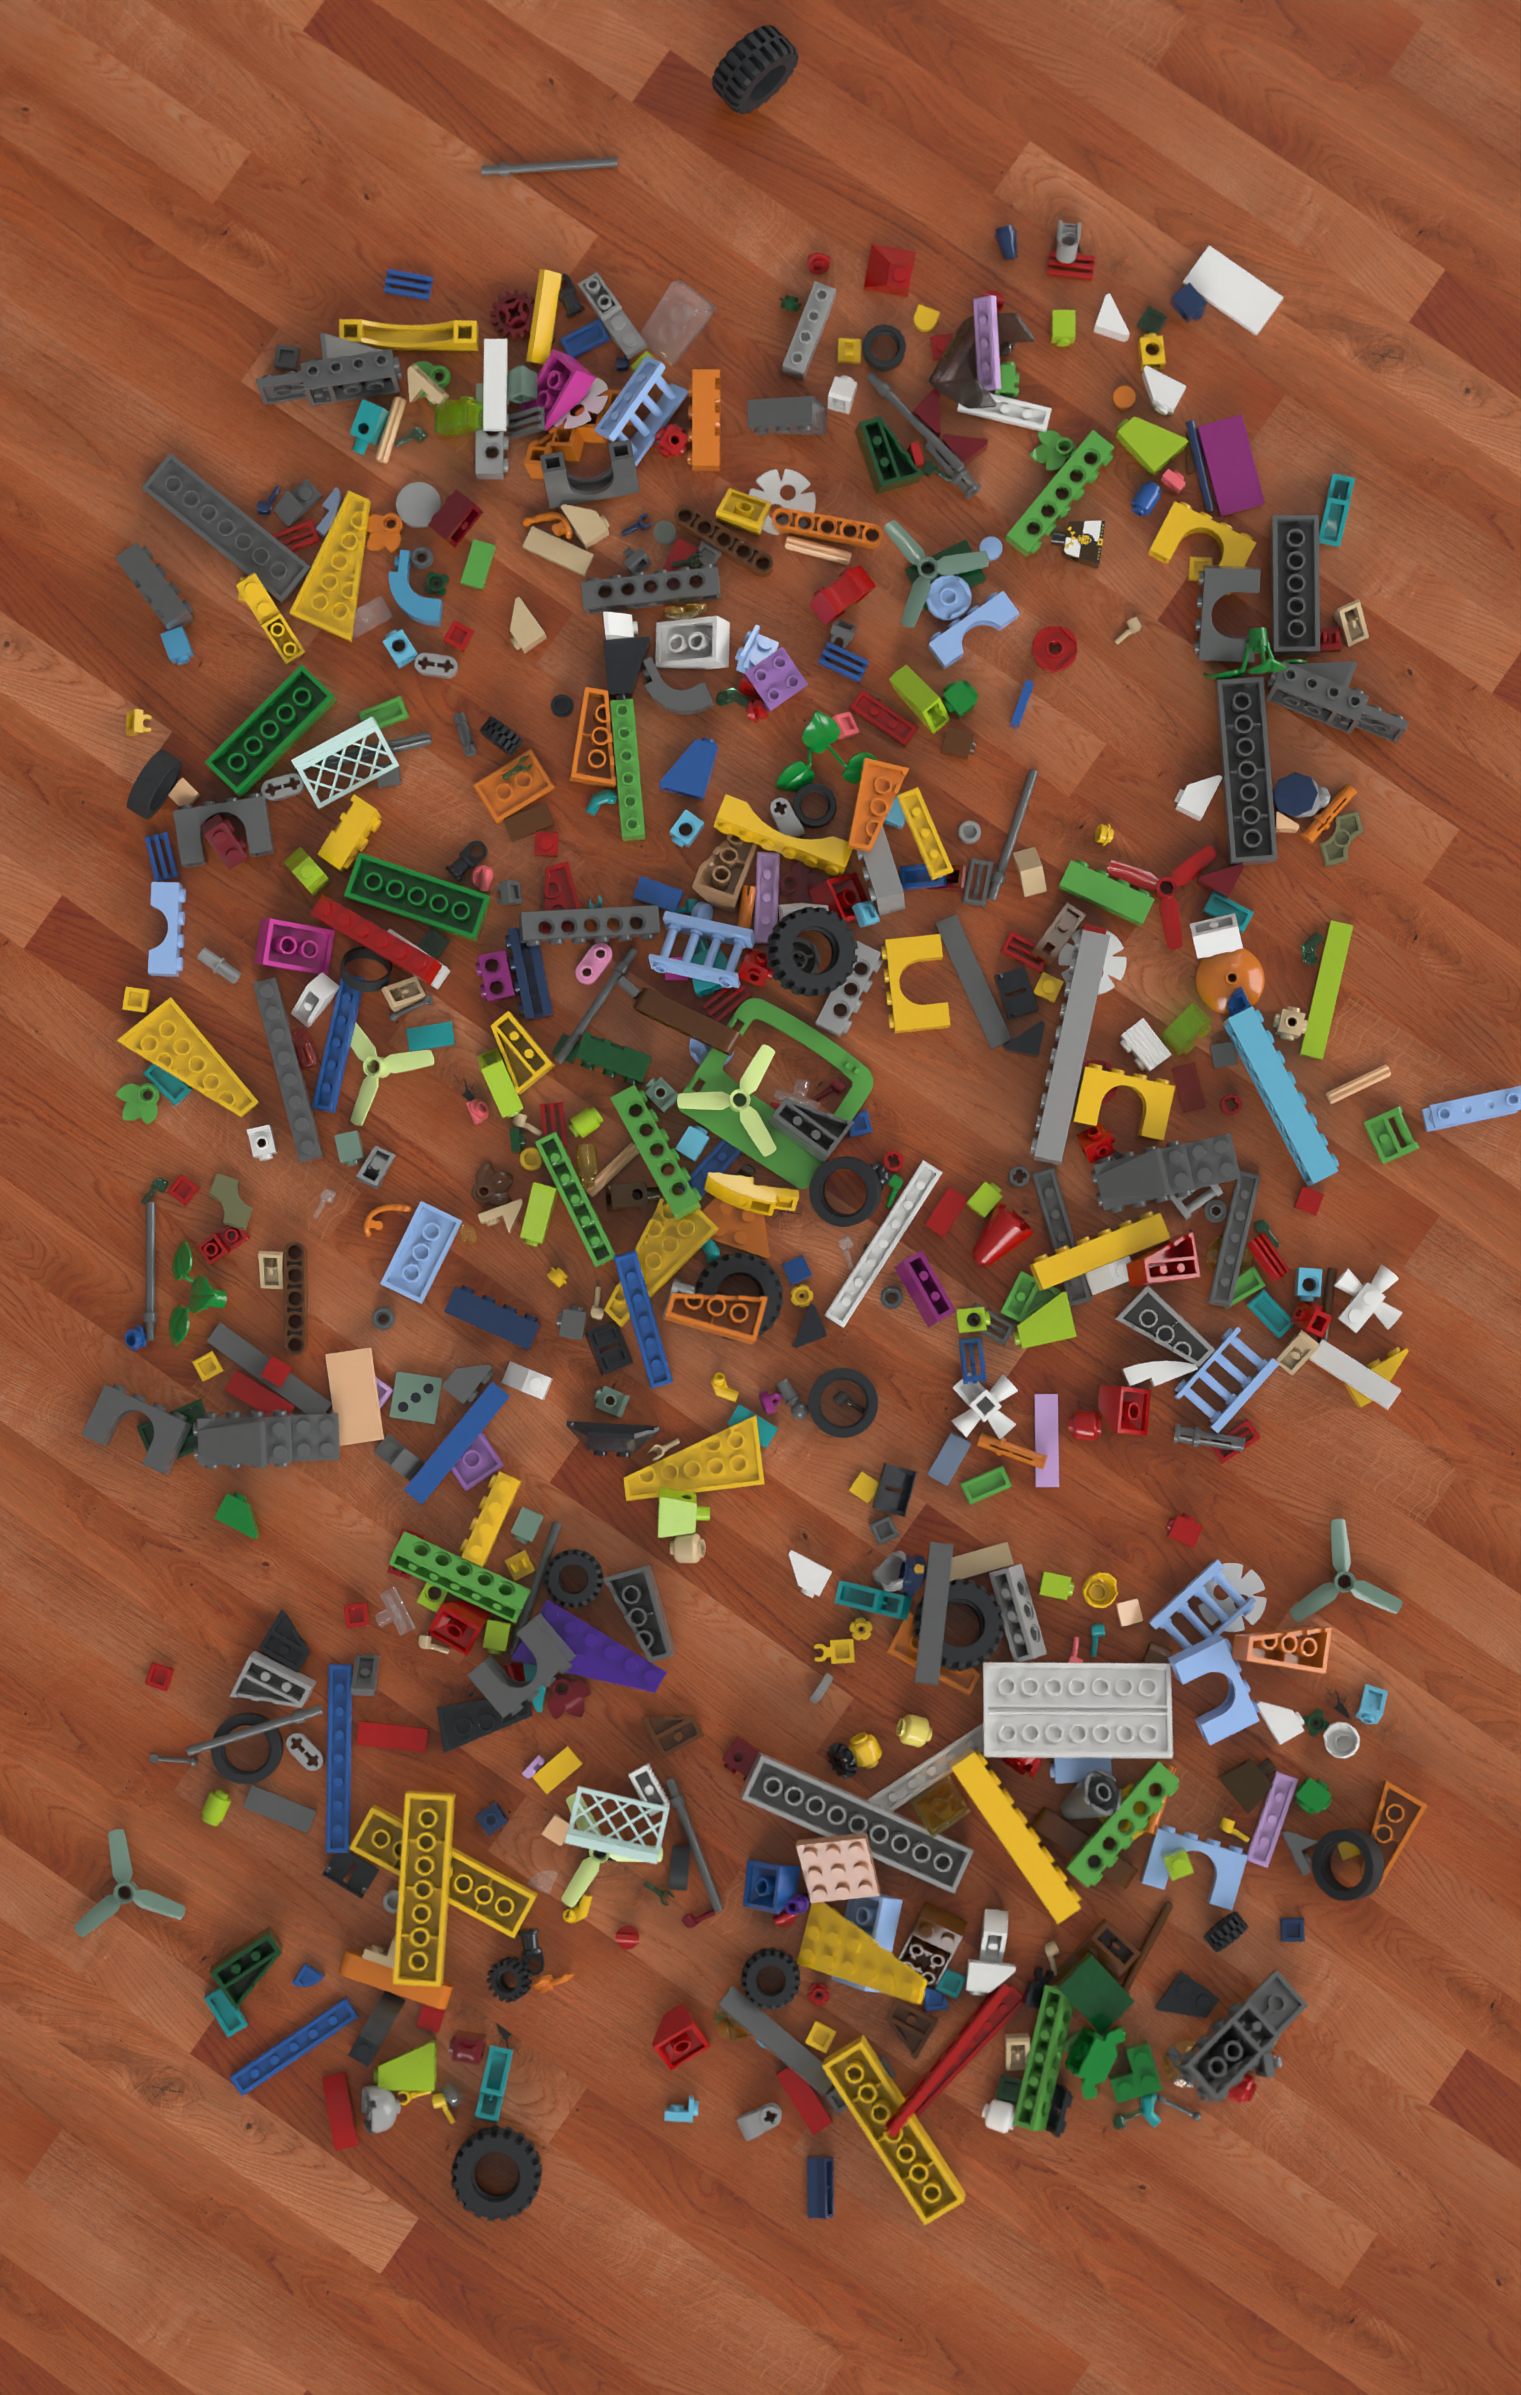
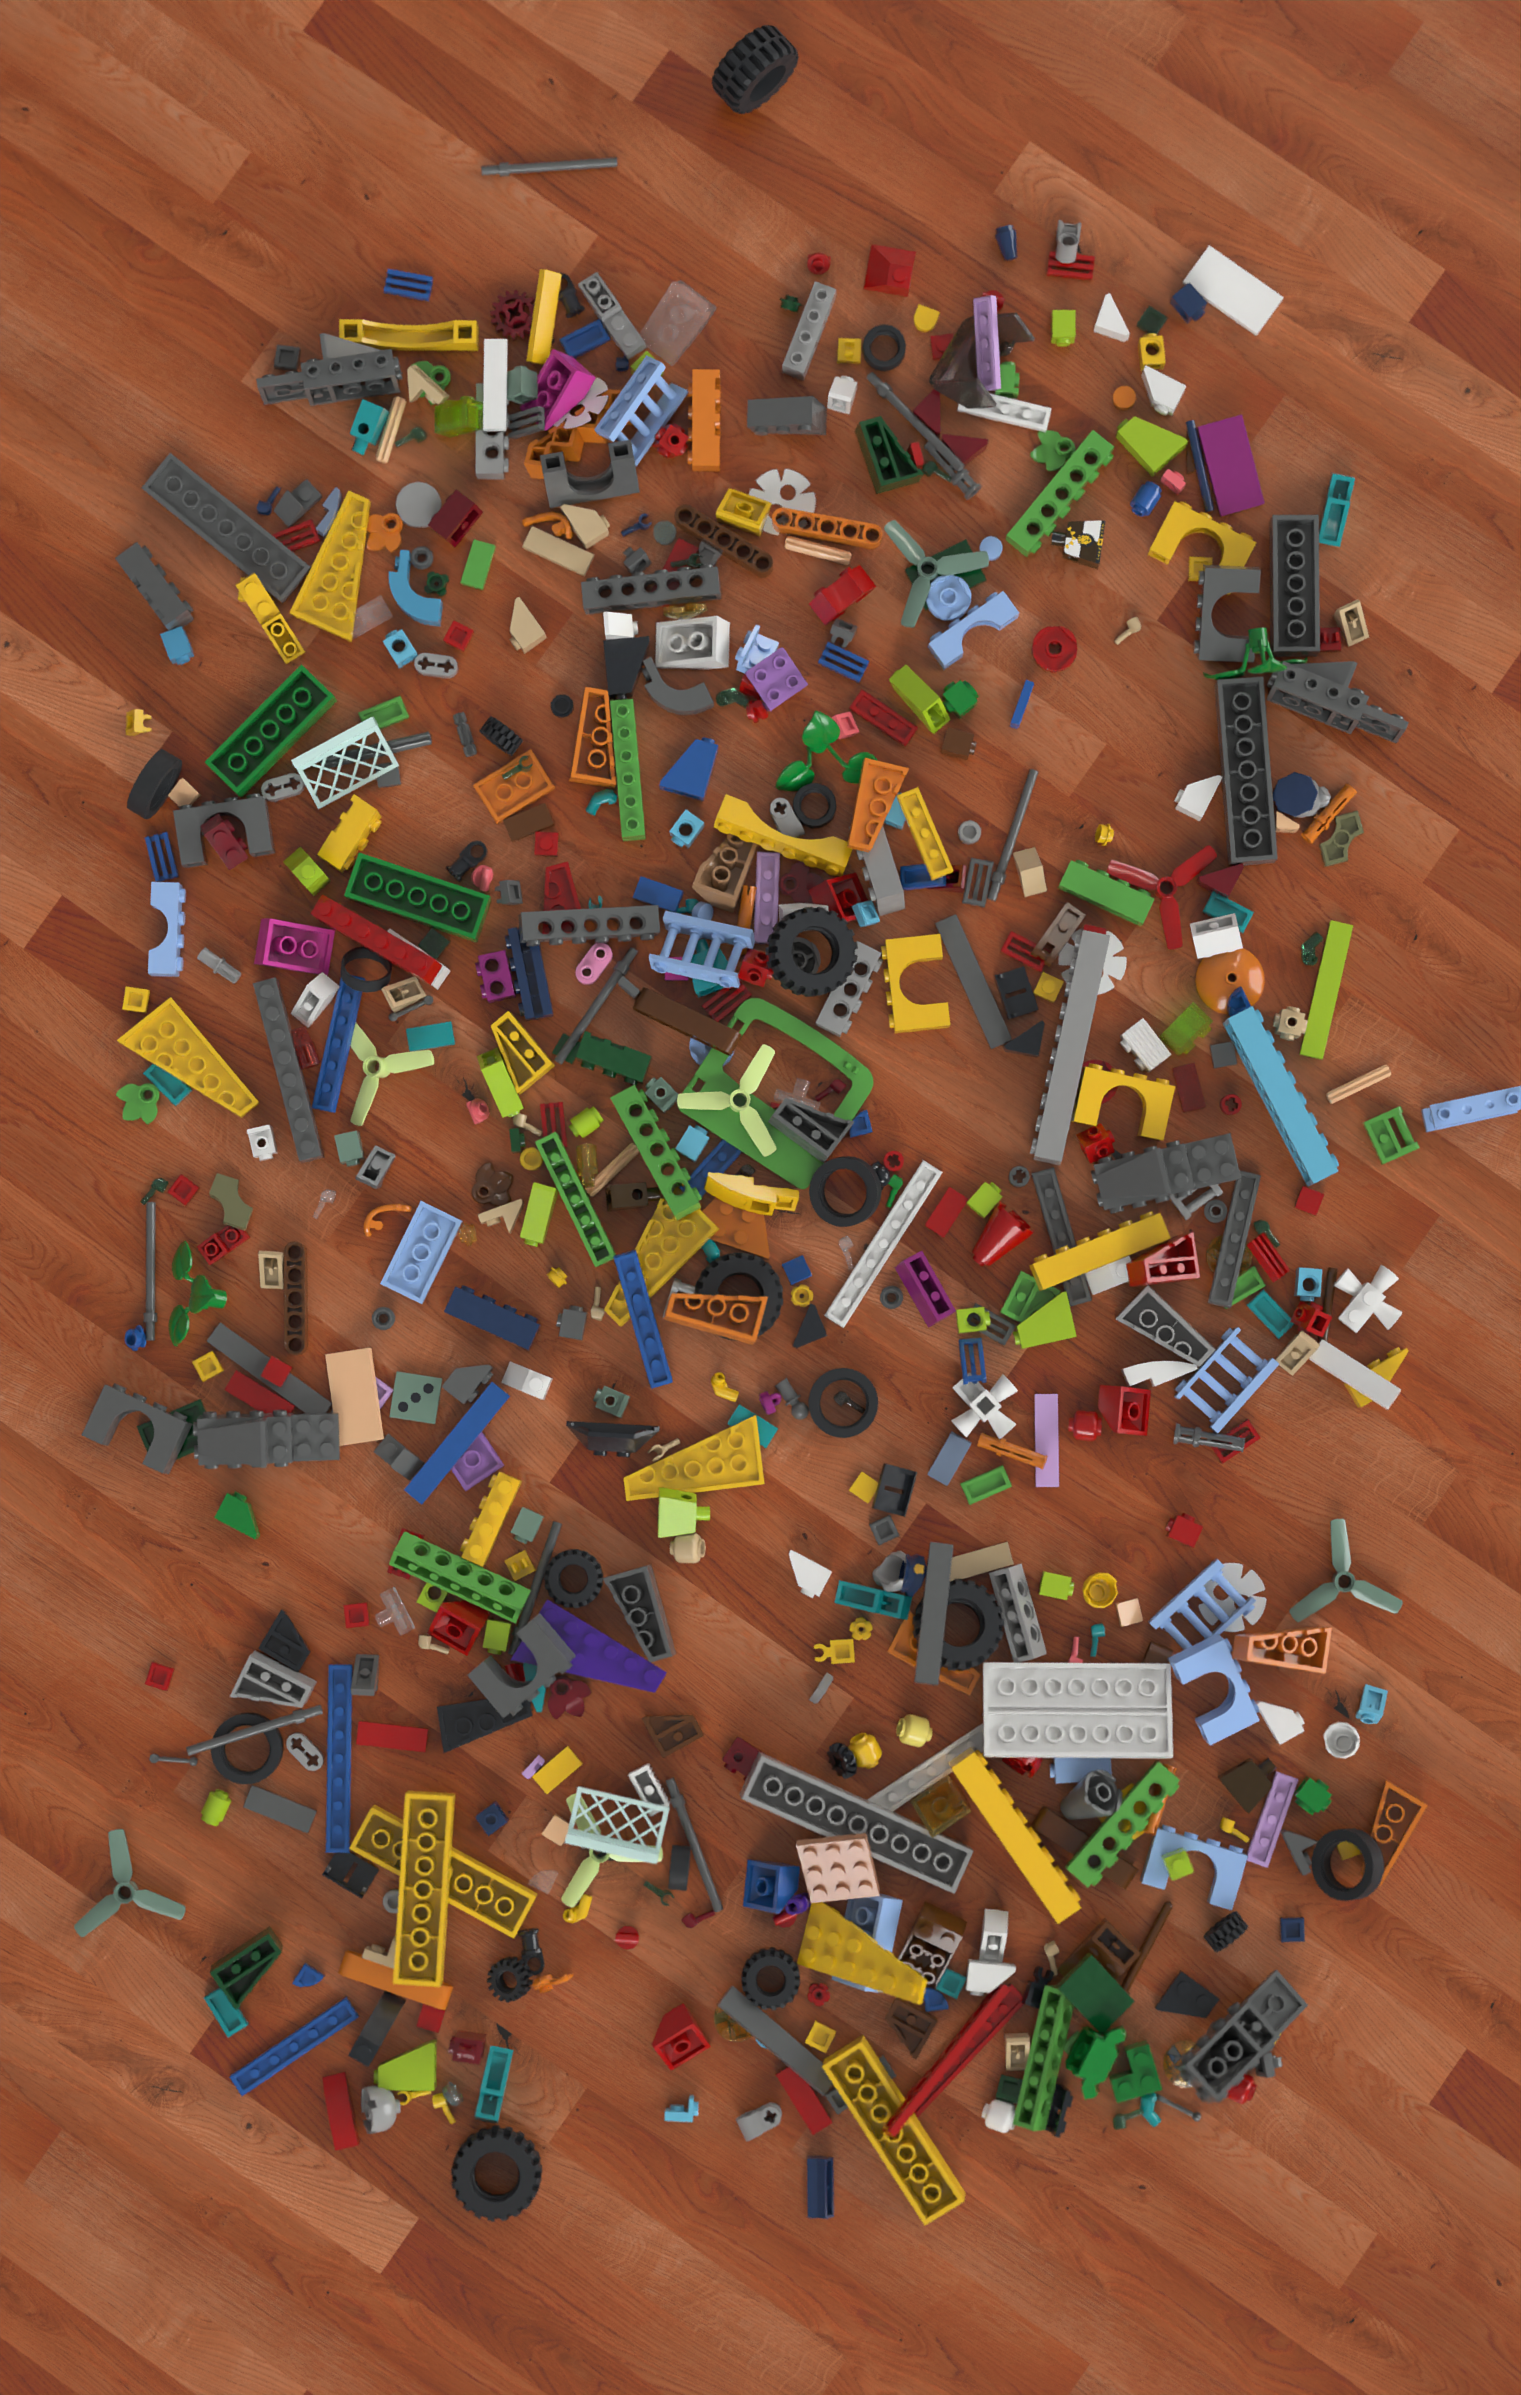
black piece [584,1321,633,1376] -> none
dark green plate [1302,1709,1330,1736] -> none

